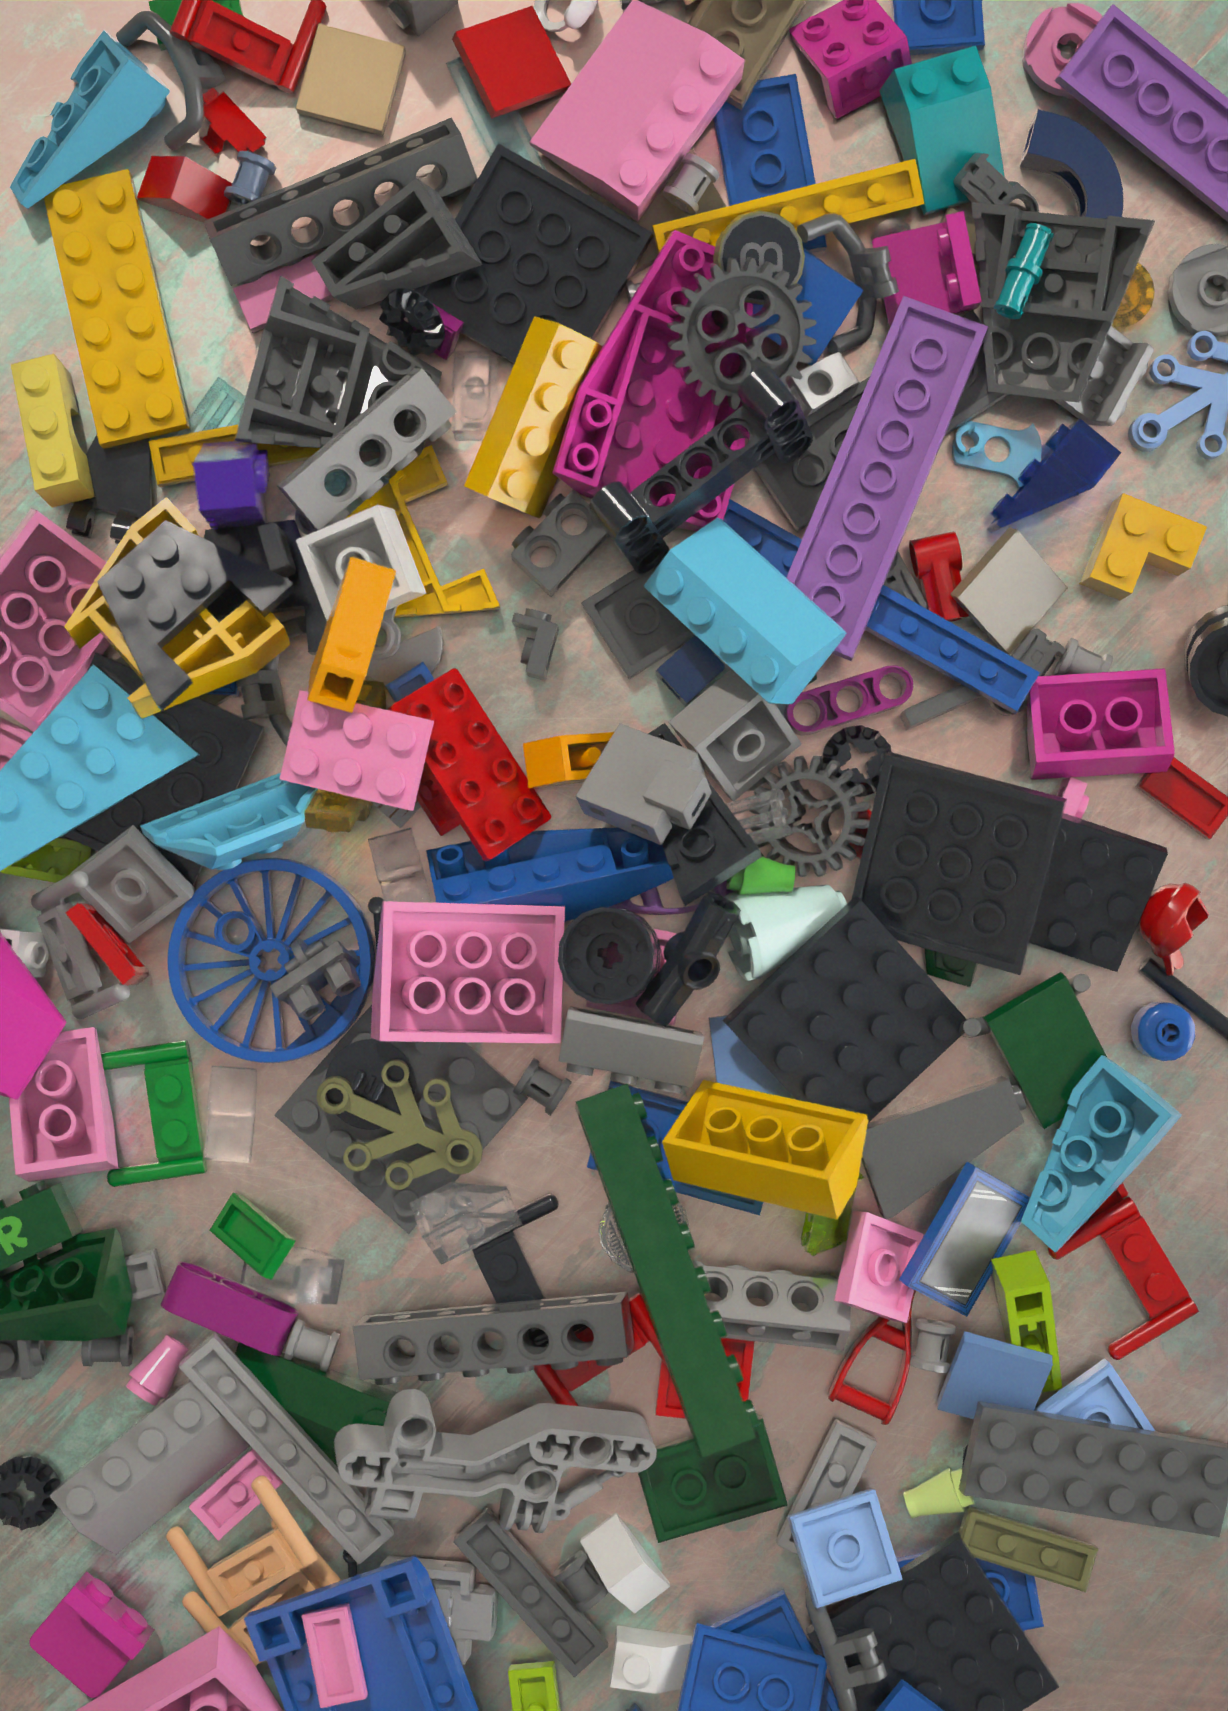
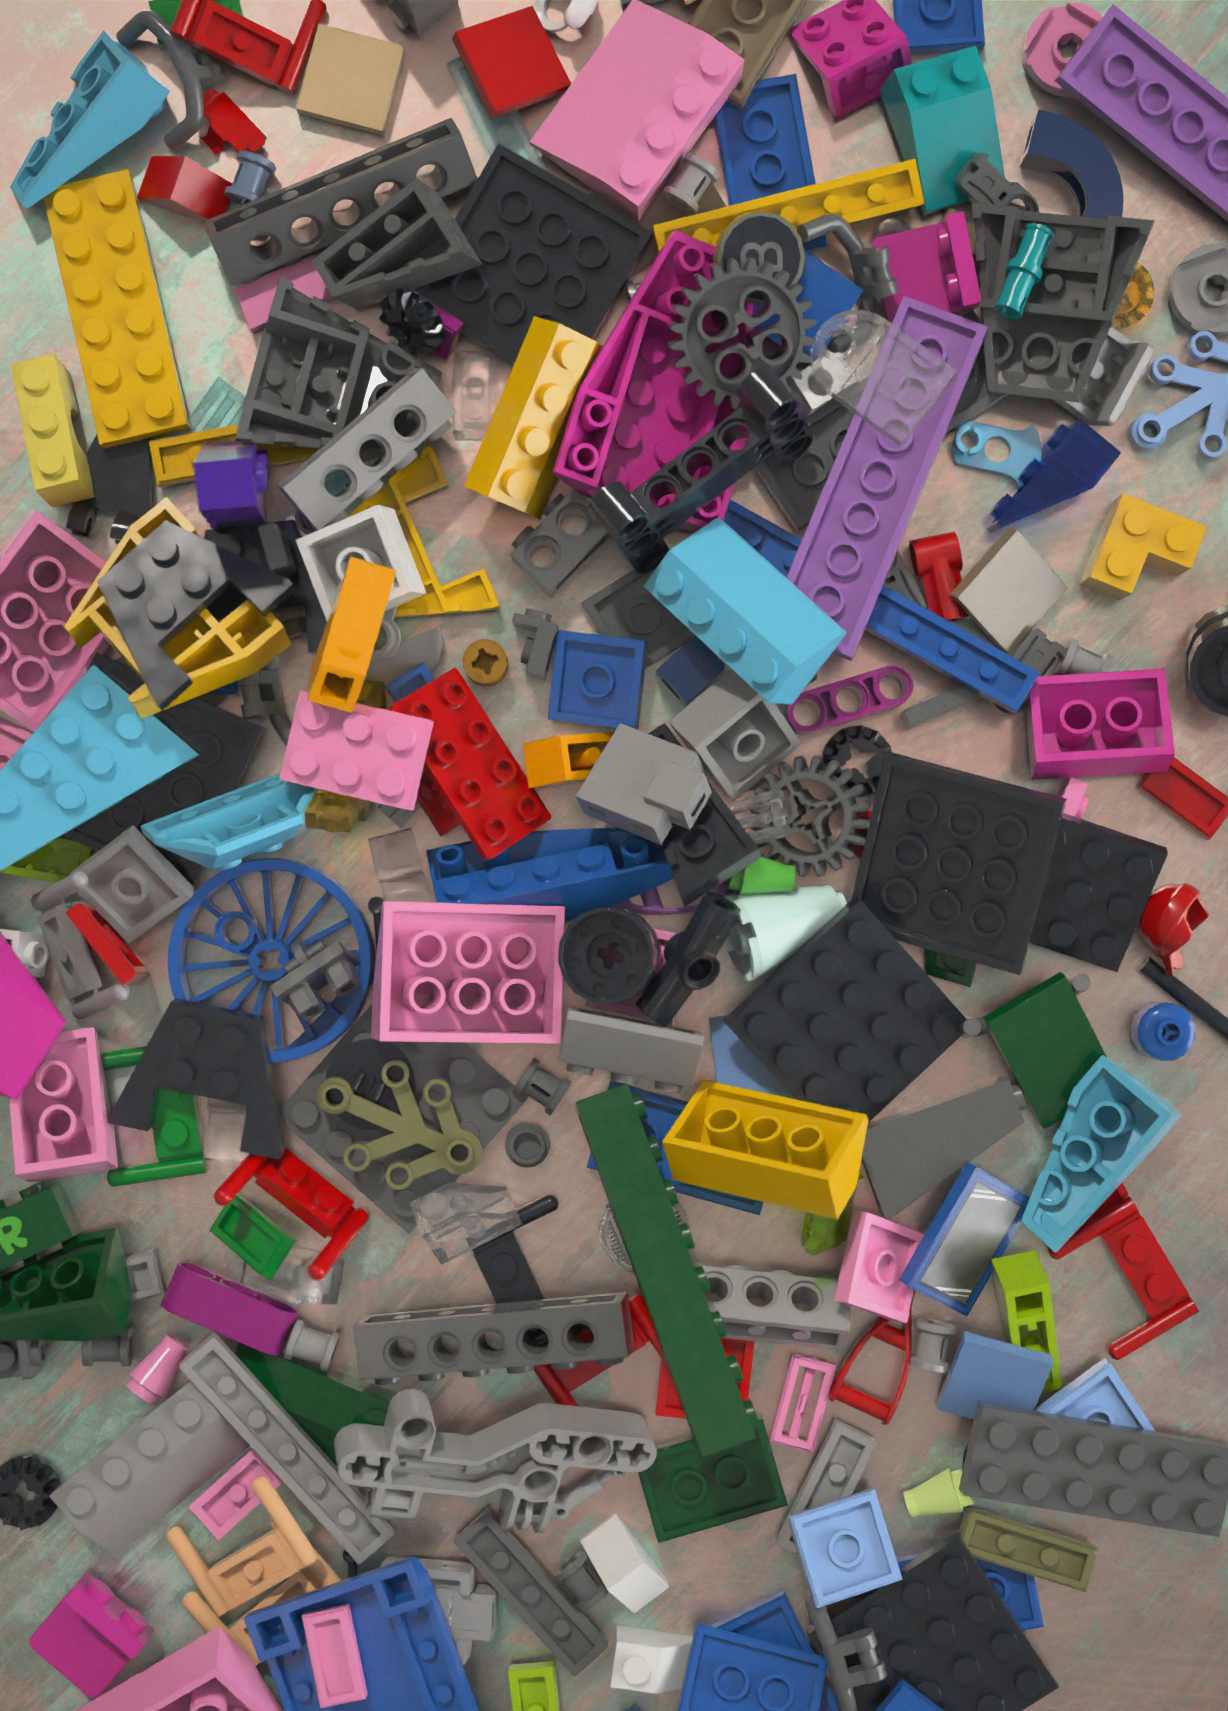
none -> black wing [108,998,285,1160]
none -> red plate [214,1147,369,1281]
none -> pearl gold wheel [462,639,509,687]
none -> dark grey plate [505,1122,550,1168]
none -> blue plate [548,630,648,730]
none -> bright pink tile [769,1351,836,1453]
none -> clear tile [811,310,957,447]

